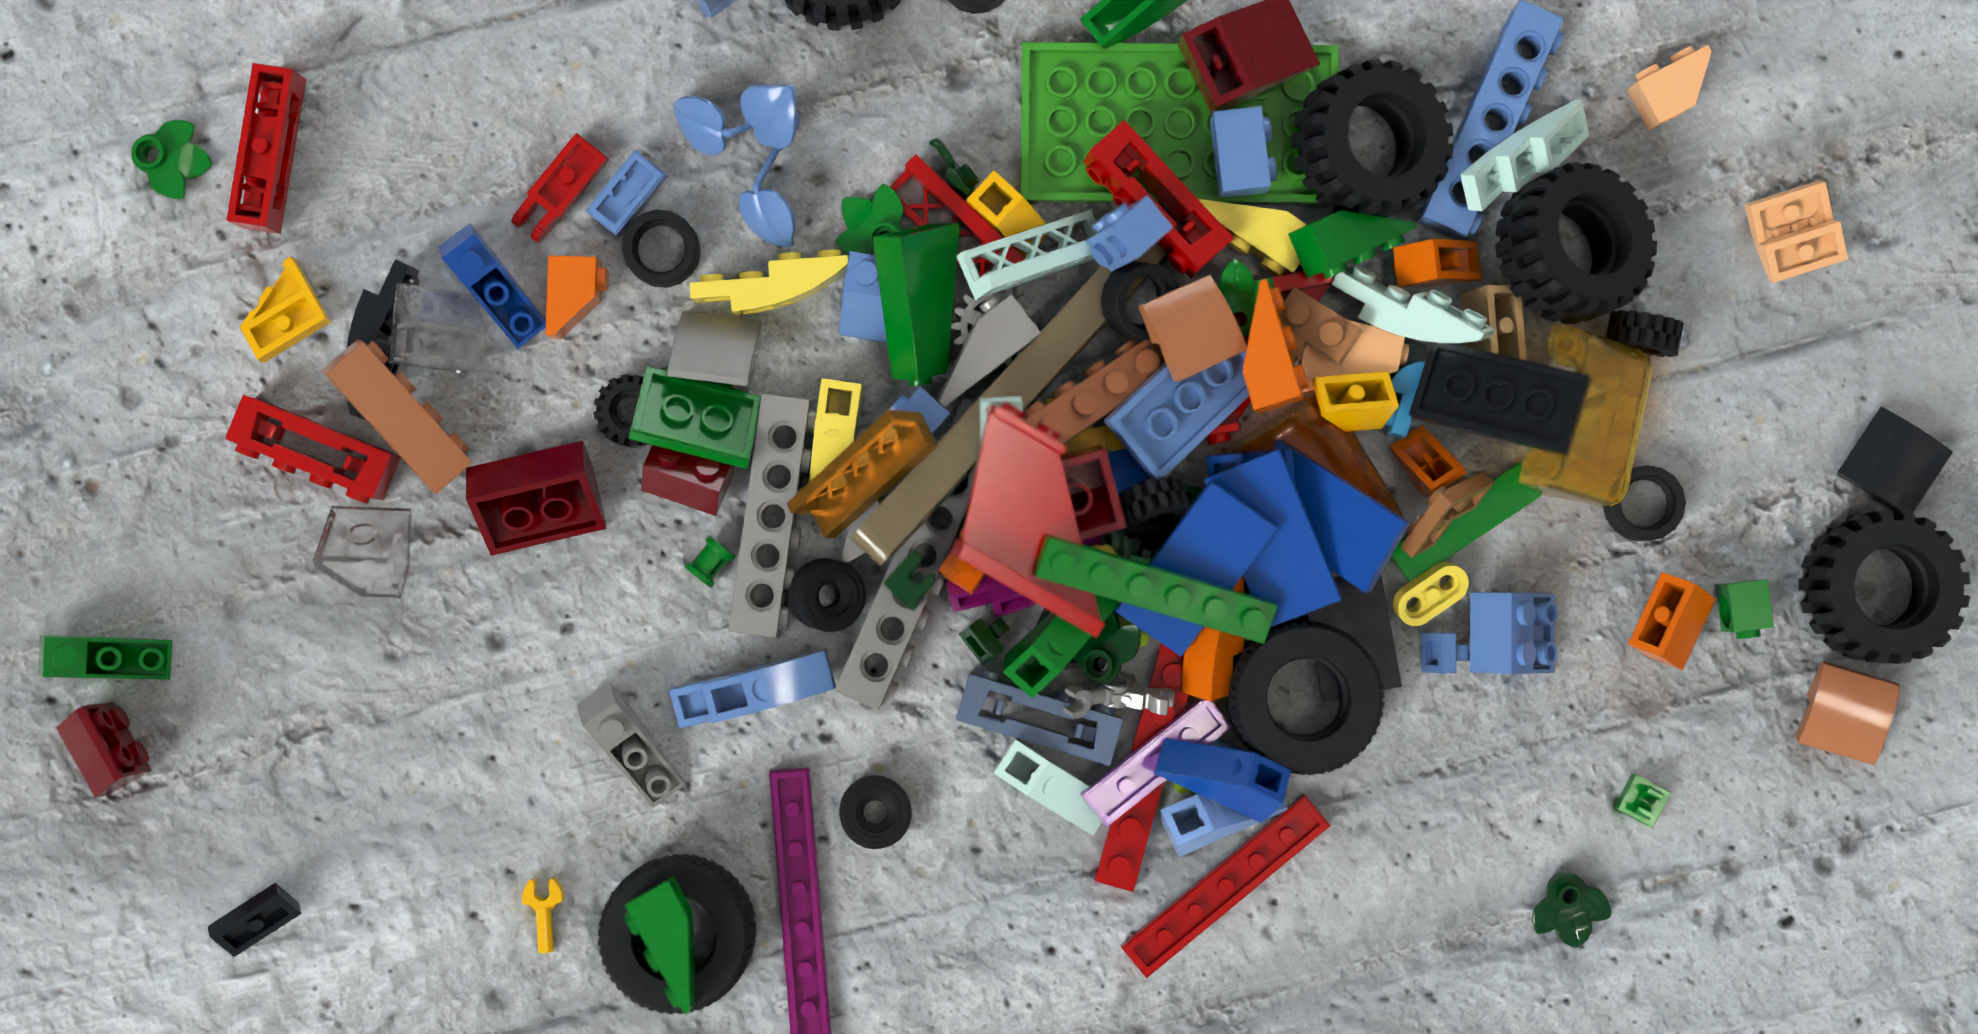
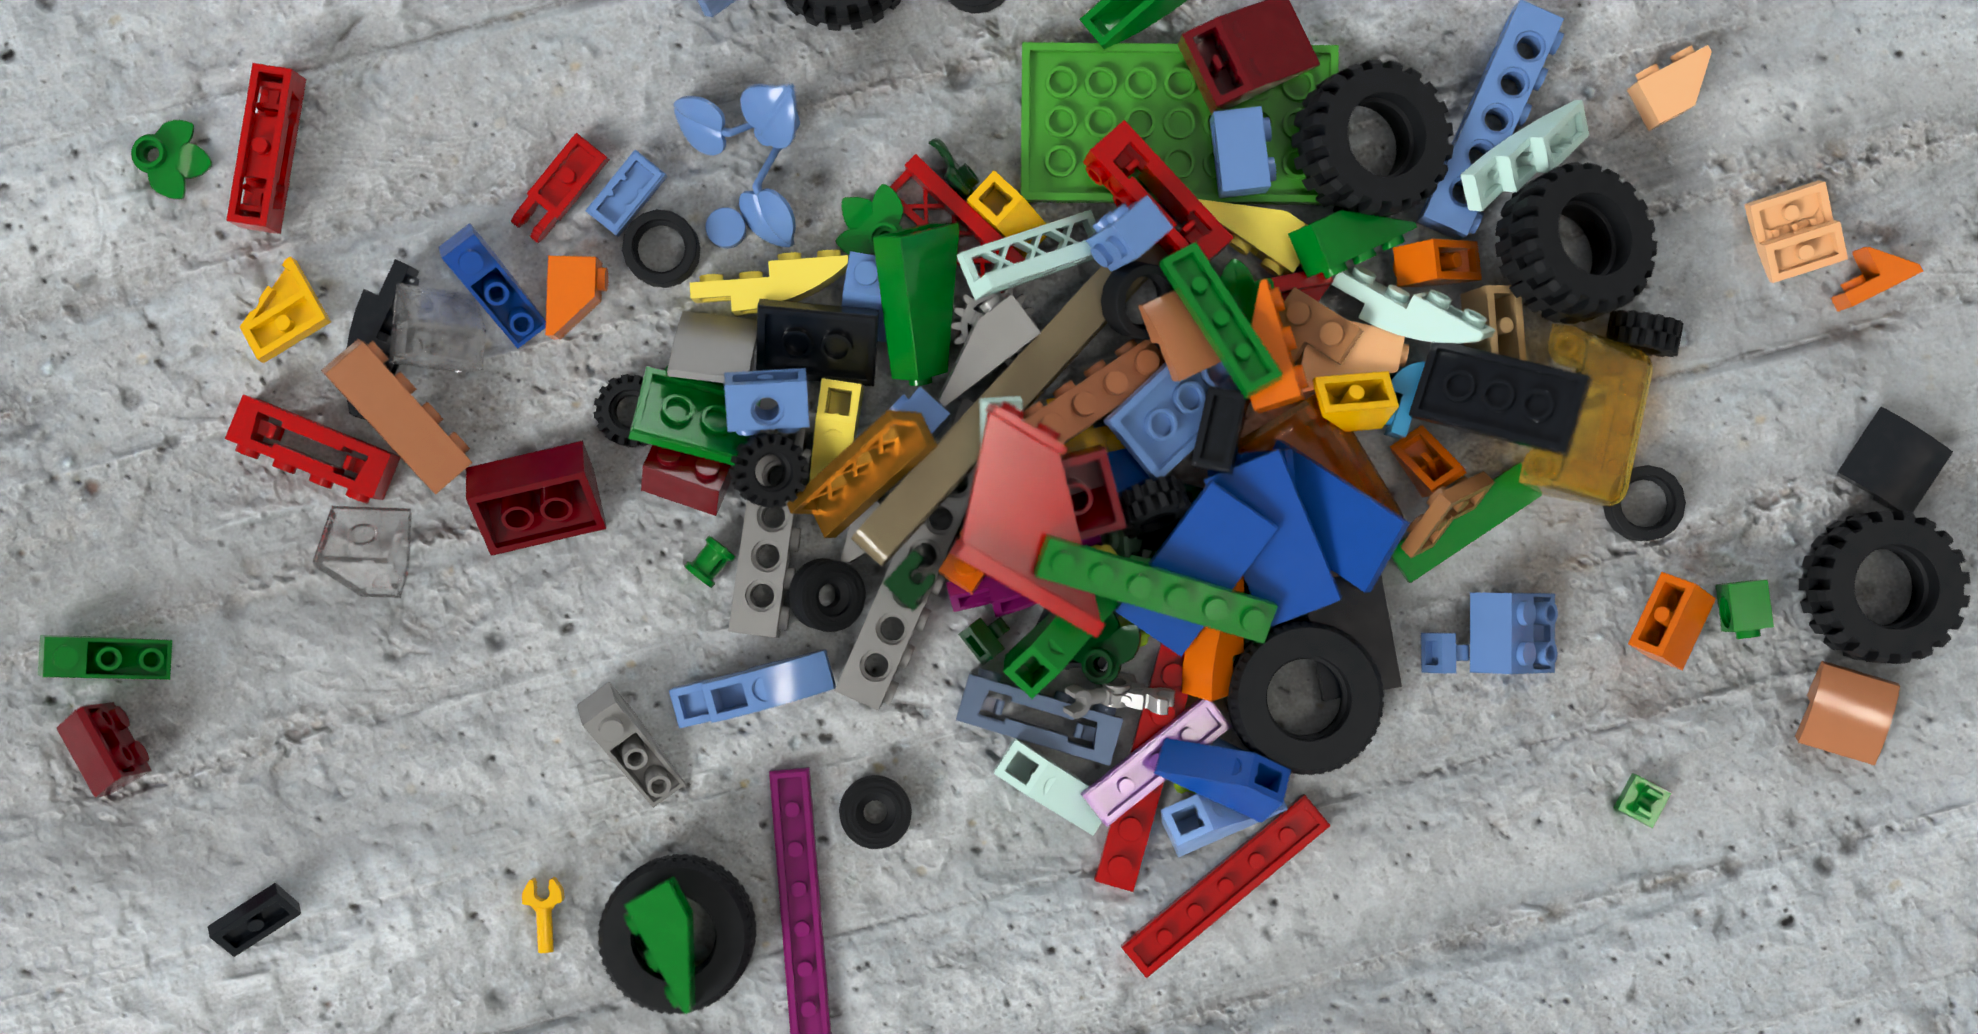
light yellow plate [1392,561,1469,626] -> none
dark green plate [1532,872,1611,948] -> none
none -> medium blue tile [706,207,746,249]
none -> medium blue brick [724,368,809,436]
none -> black tyre [729,433,809,508]
none -> black tile [756,299,879,386]
none -> green plate [1159,242,1283,399]
none -> black tile [1191,386,1250,475]
none -> orange slope [1831,247,1923,312]

